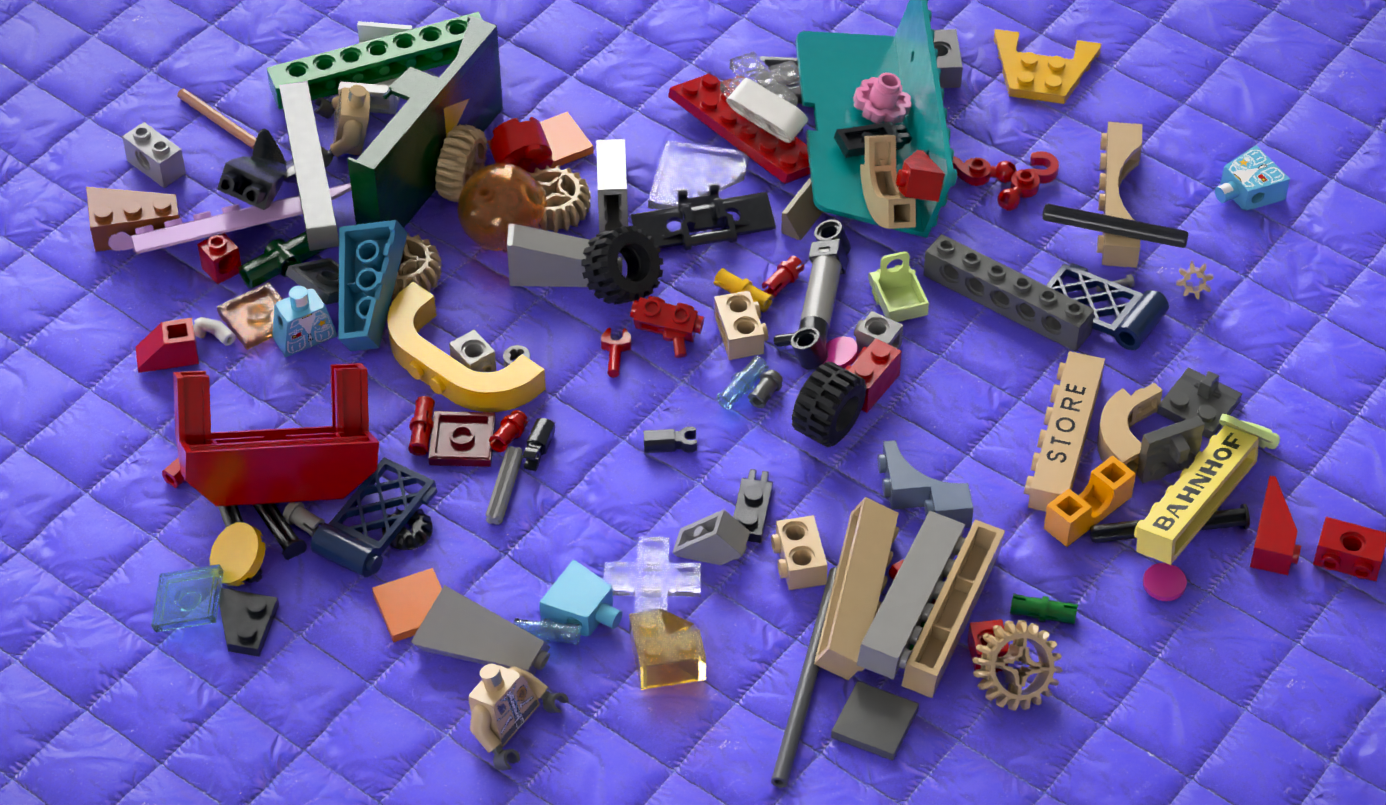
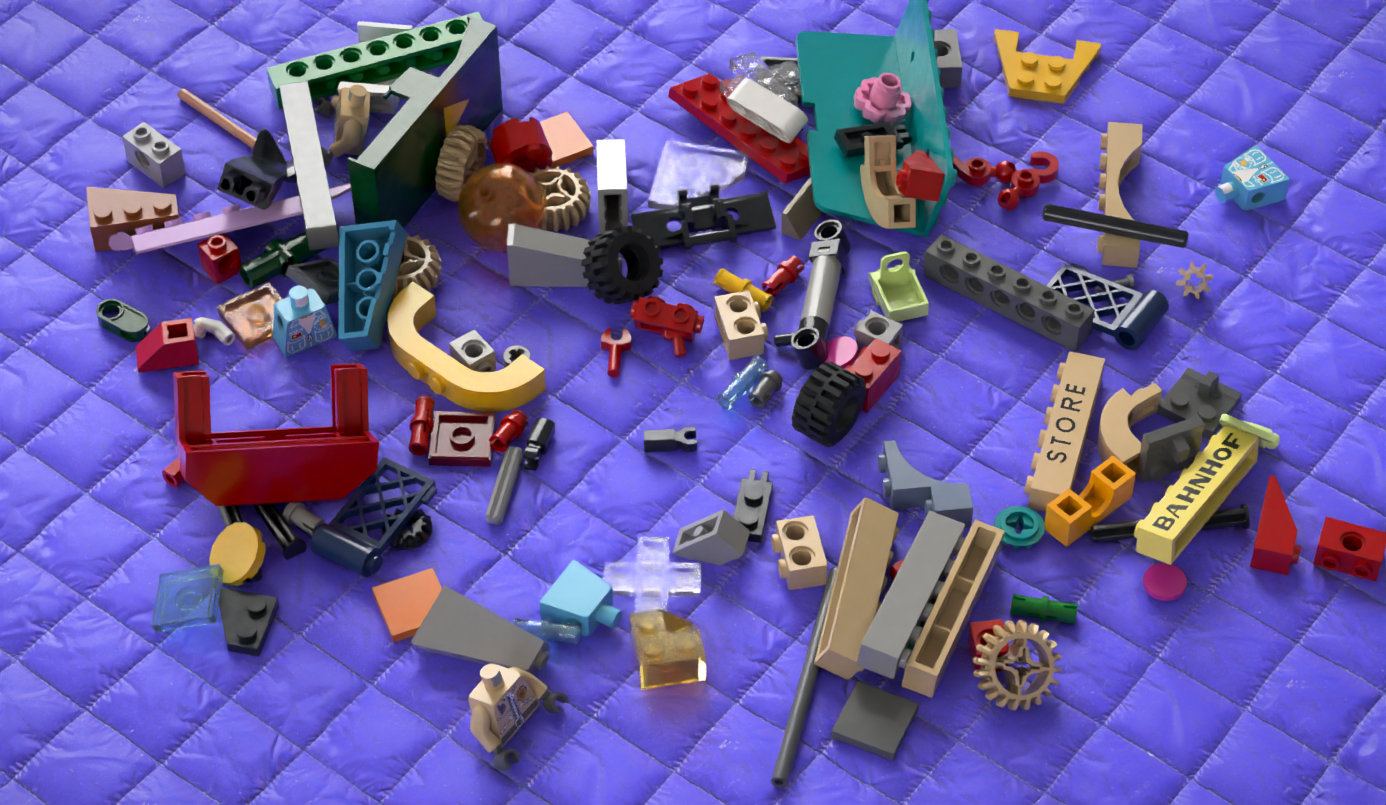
none -> piece [96,299,150,342]
none -> teal gear [994,506,1045,550]

